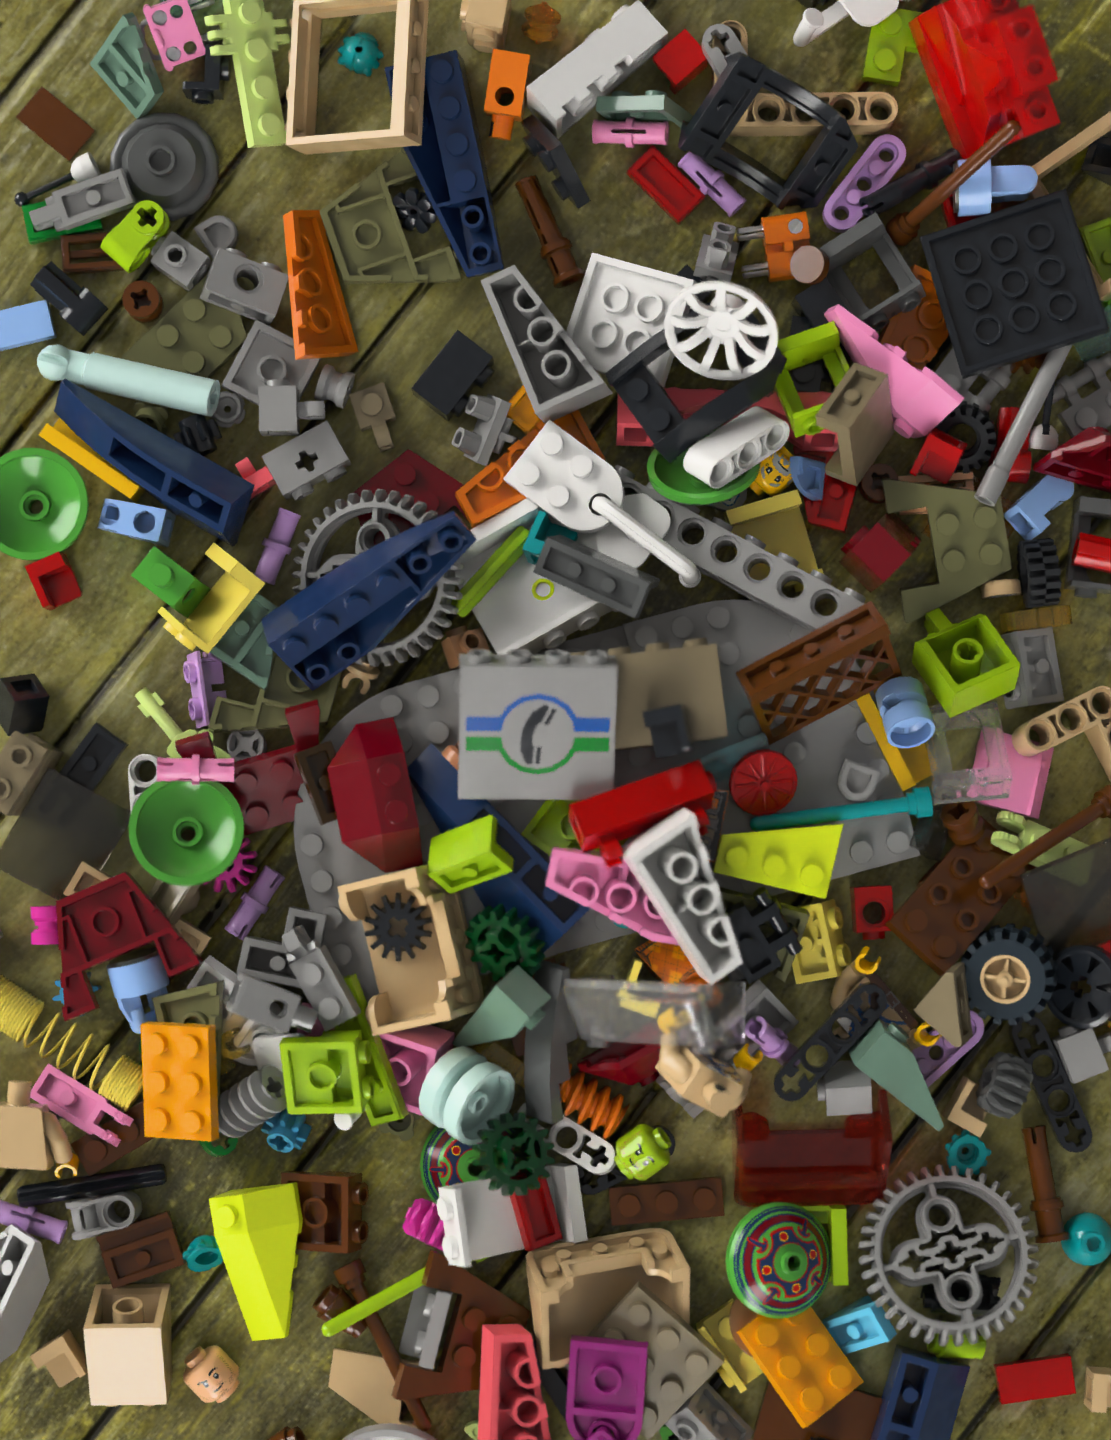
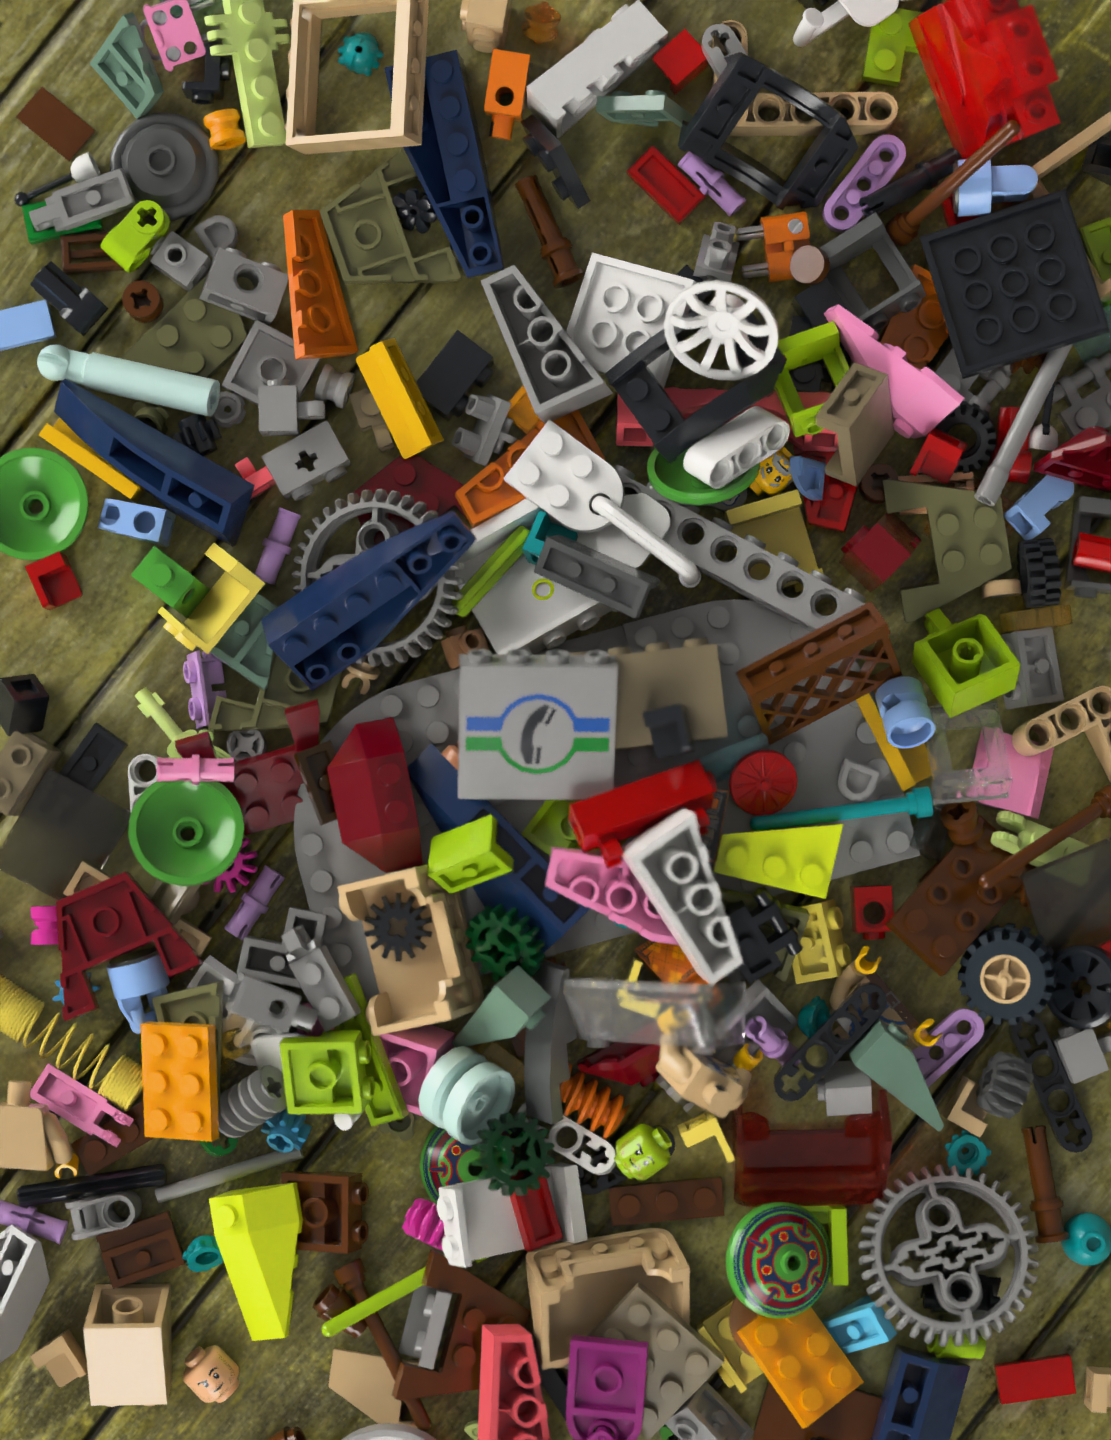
bright pink pin [592,117,669,148] -> none
dark tan slope [913,962,973,1047] -> none
none -> light grey bar [155,1147,303,1203]
none -> light orange wheel [203,109,246,150]
none -> yellow panel [356,338,444,459]
none -> light yellow panel [677,1111,735,1163]
none -> teal animal [798,996,830,1039]

